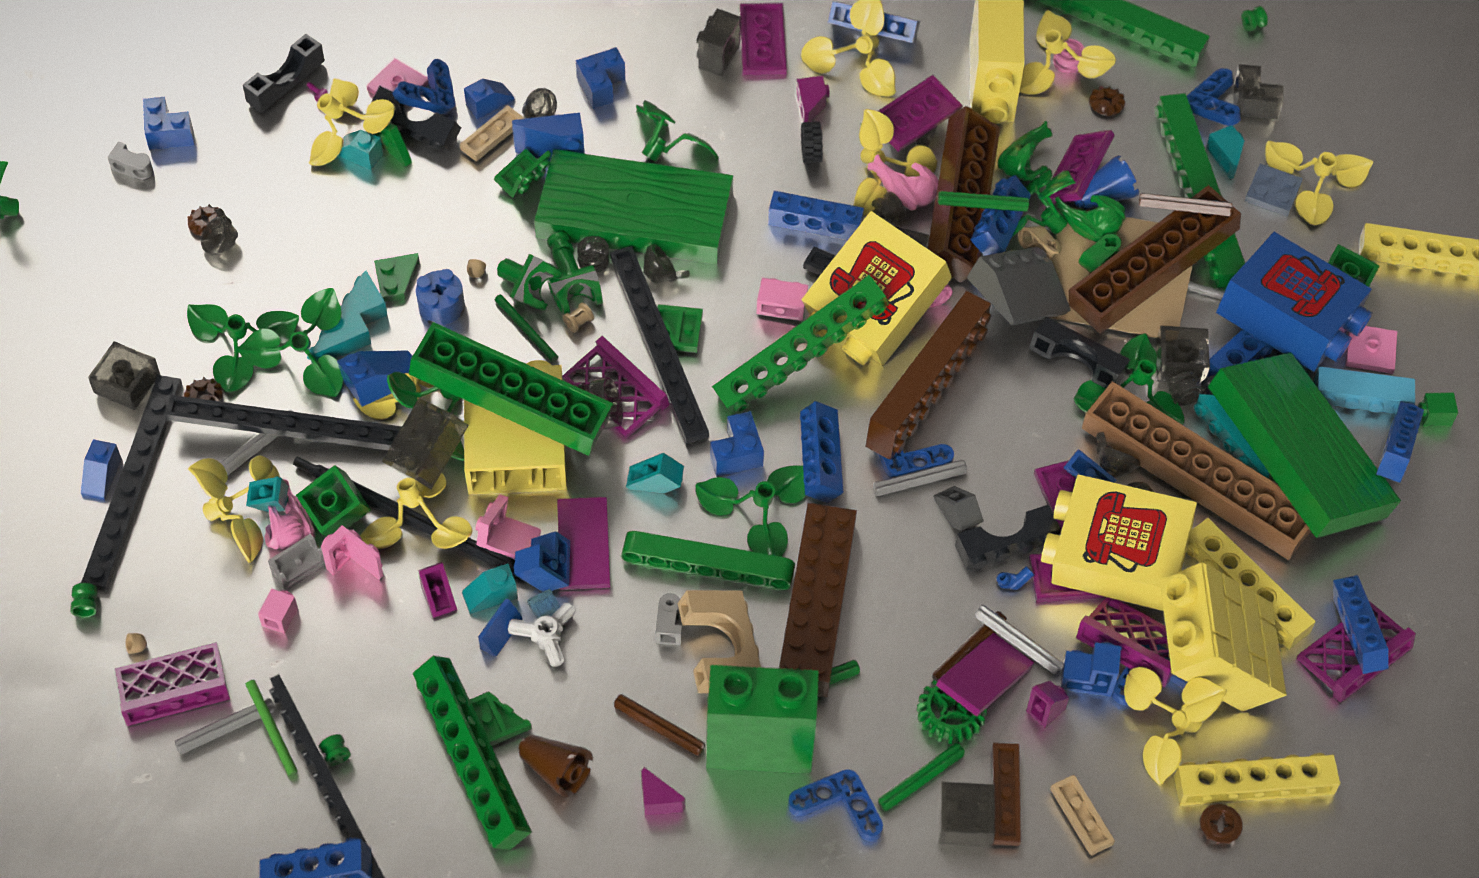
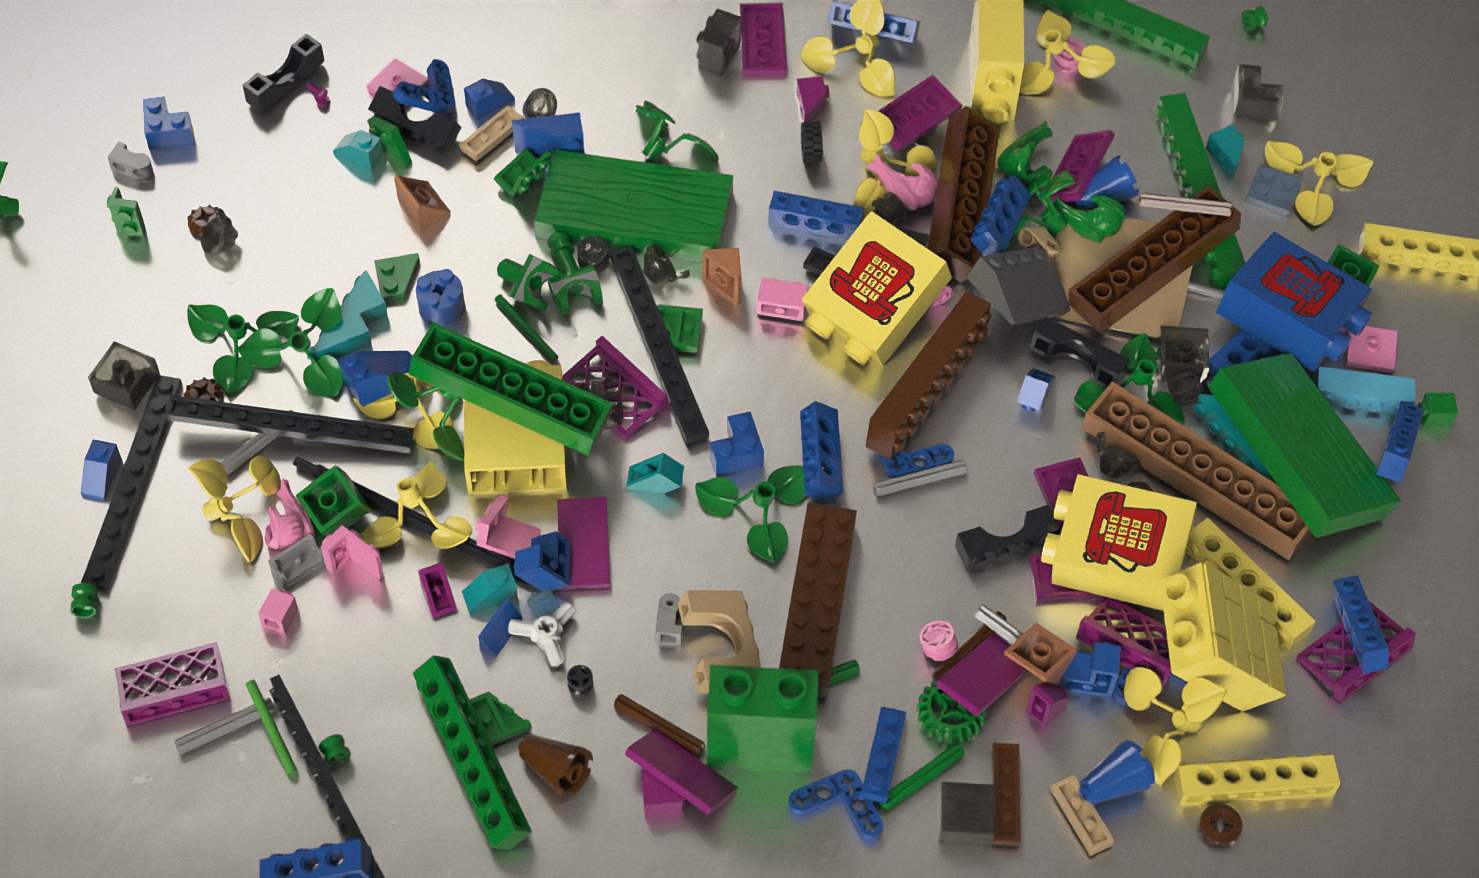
tan hinge [125,633,147,654] -> none
teal slope [246,477,289,512] -> none
light yellow plant [308,78,395,166] -> none
clear smoke brick [382,398,469,489] -> none
tan hinge [467,259,486,278] -> none
tan bush [563,302,594,333] -> none
blue brick [575,47,626,109] -> none
green beam [621,531,795,590] -> none
green brick [712,275,889,415] -> none
dark grey slope [933,486,984,532] -> none
green axle [937,191,1029,212] -> none
blue arm [996,566,1035,590] -> none
blue slope [1063,449,1117,483] -> none
green piece [1078,234,1121,273] -> none
reddish brown gear [1089,85,1125,116] -> none
blue beam [1187,68,1241,126] -> none
none -> green bracket [106,187,146,236]
none -> nougat slope [394,175,451,229]
none -> black wheel [567,665,594,697]
none -> magenta tile [625,729,738,815]
none -> nougat slope [702,248,741,305]
none -> blue plate [860,706,906,803]
none -> bright pink wheel [919,621,959,661]
none -> nougat slope [1004,623,1077,684]
none -> slope [1017,368,1055,411]
none -> blue cone [1079,740,1155,804]

